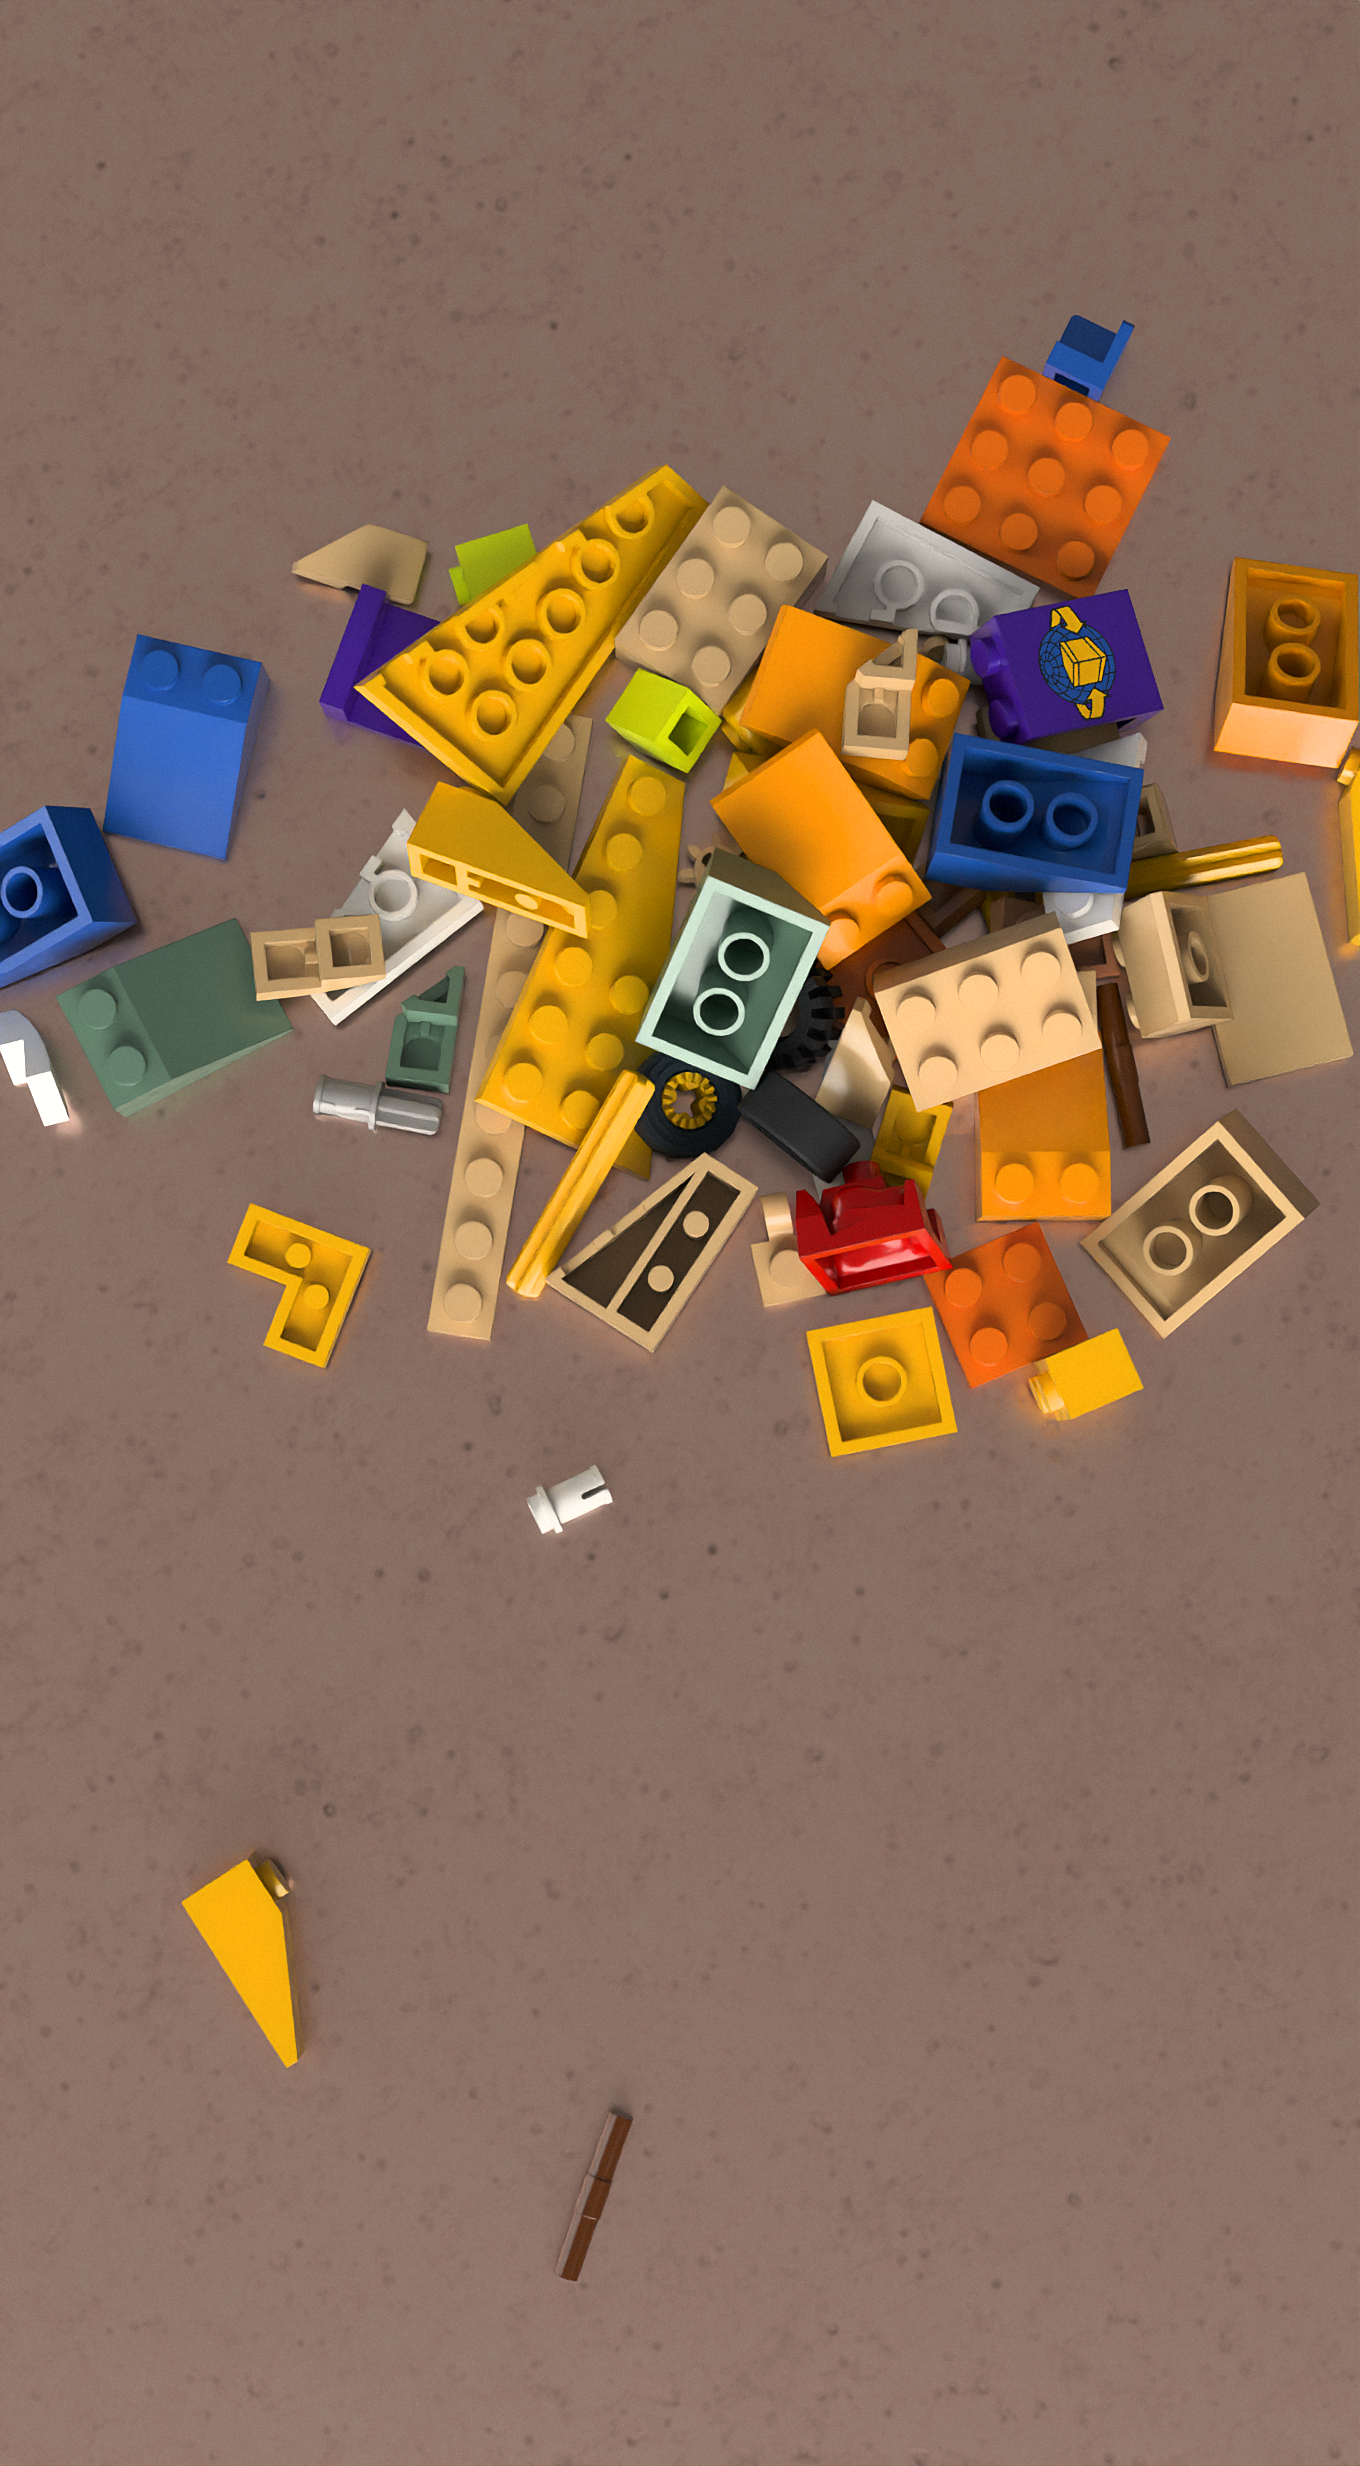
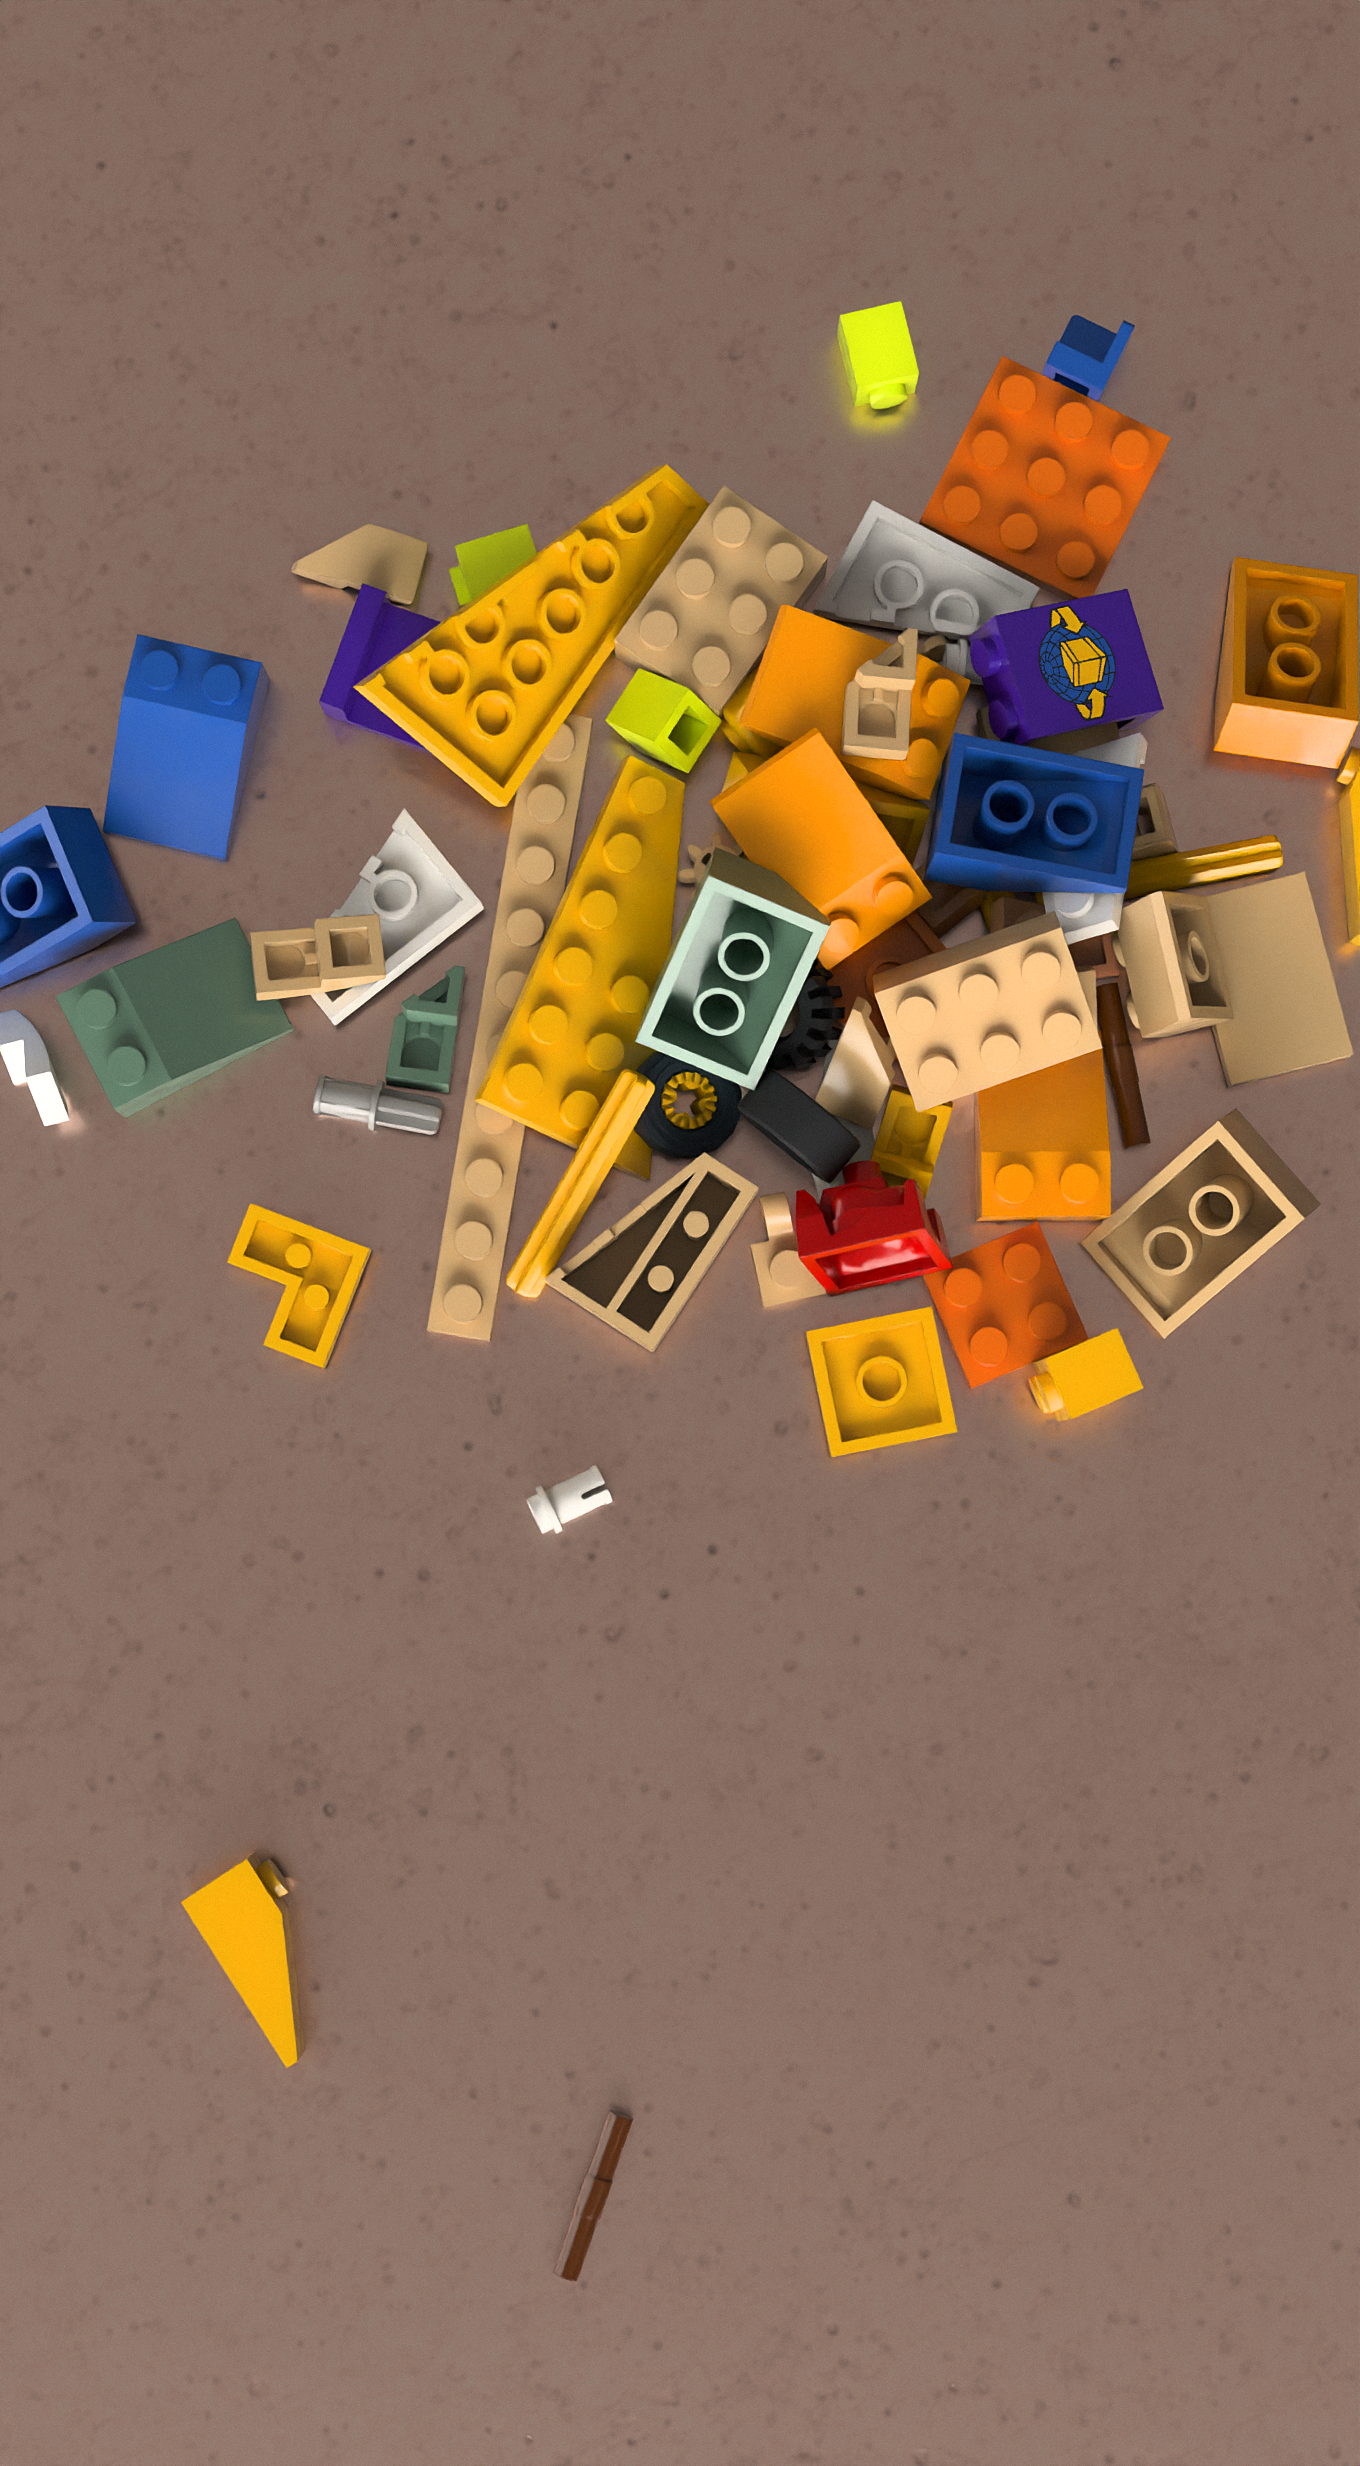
yellow slope [406,781,592,939] -> none
none -> neon yellow brick [837,301,919,409]

